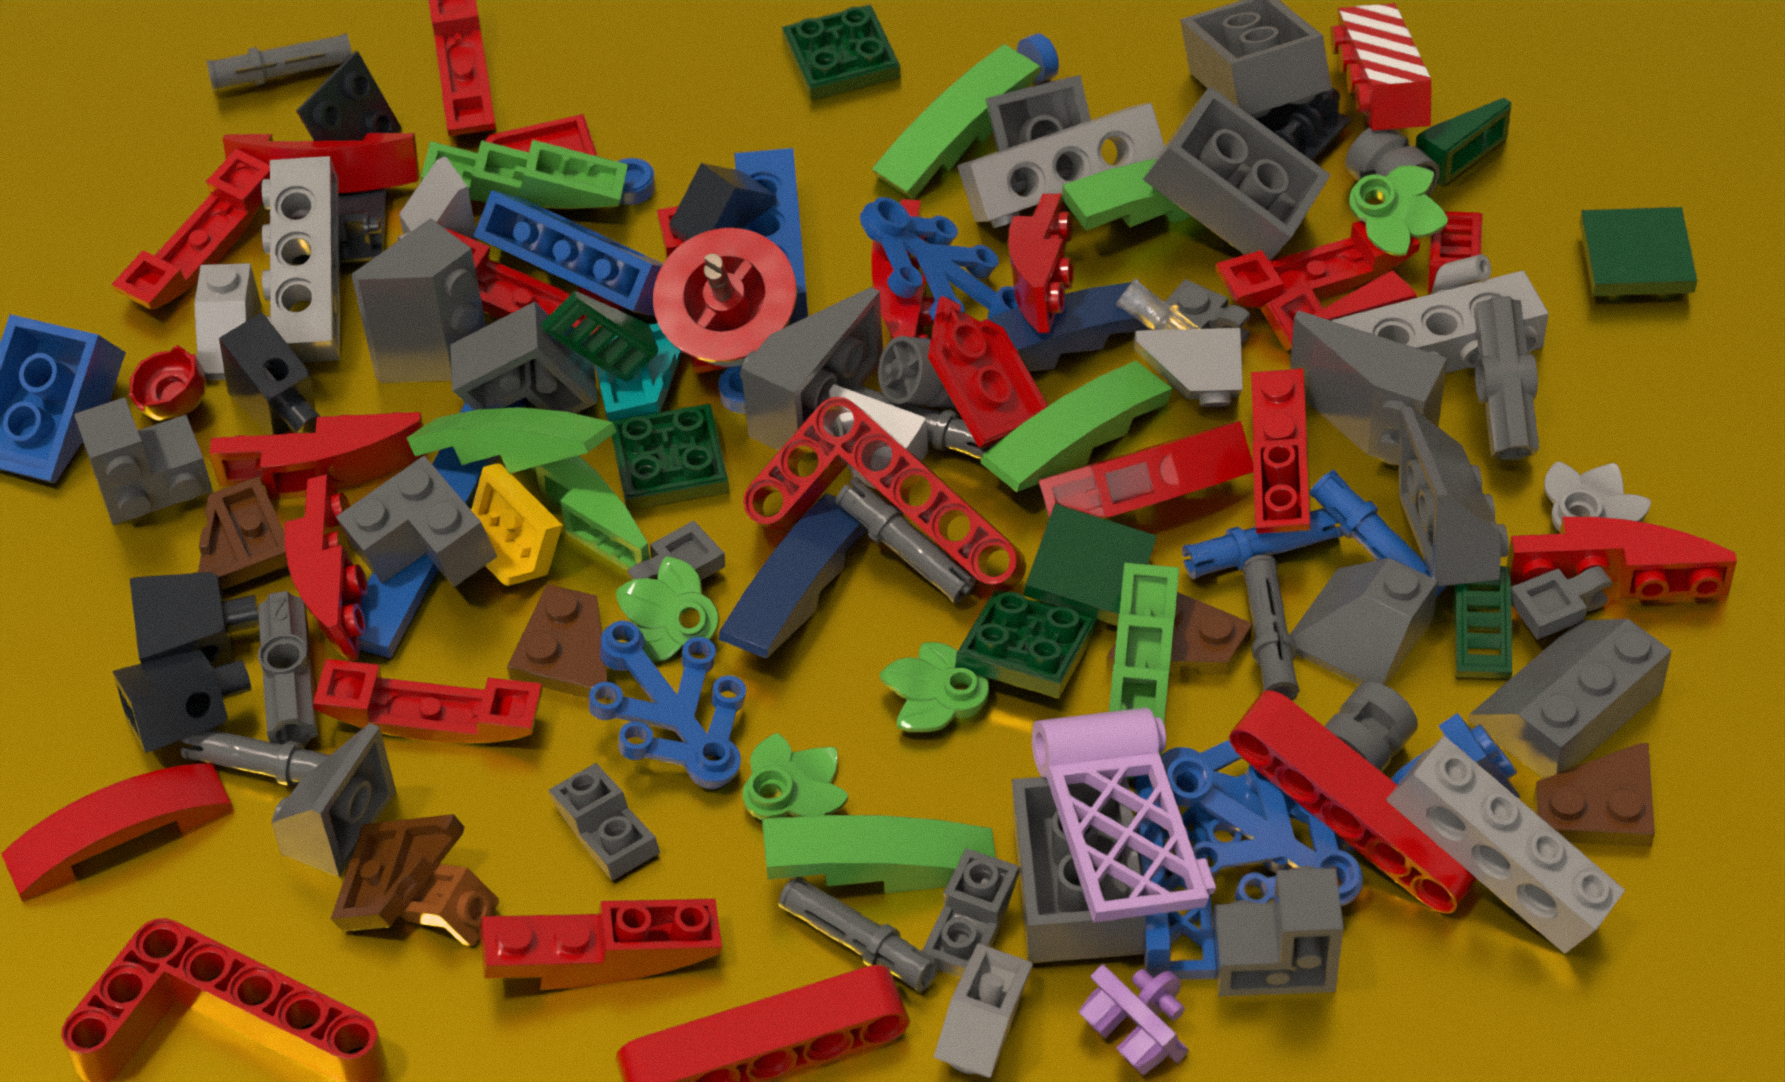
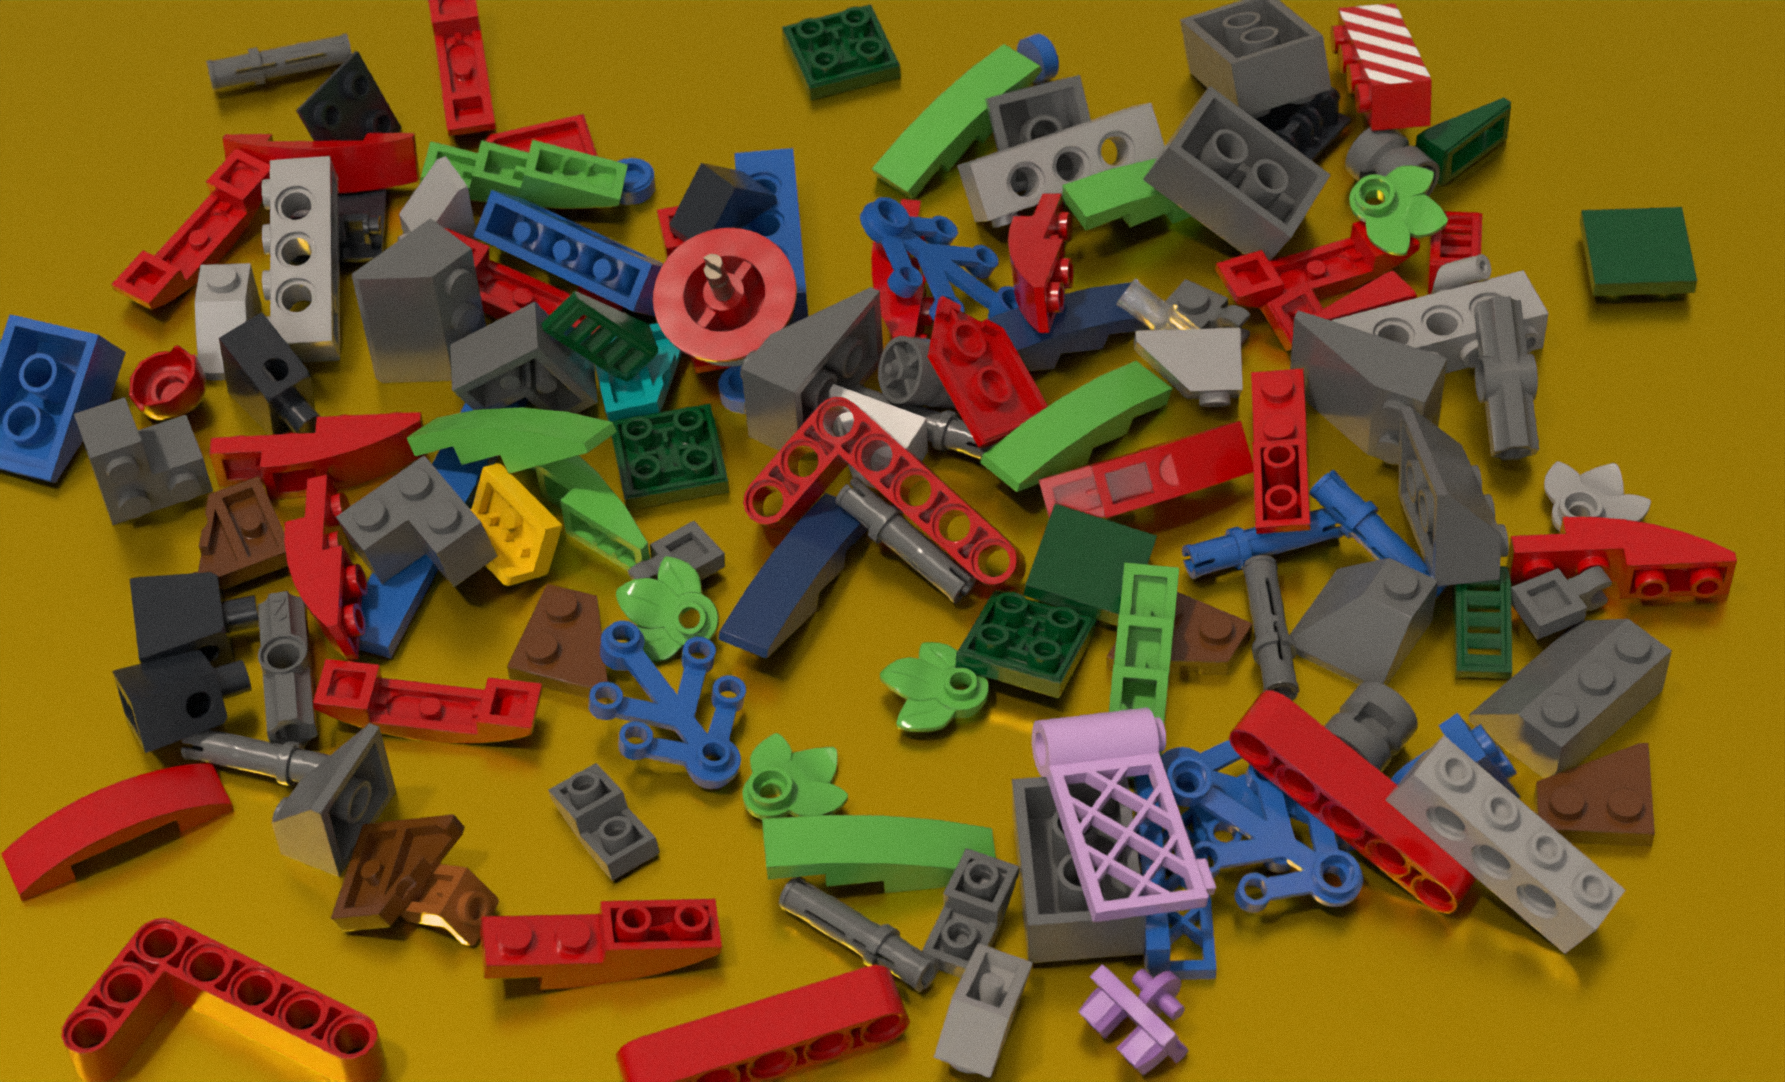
dark grey brick [1213,866,1343,996] -> none

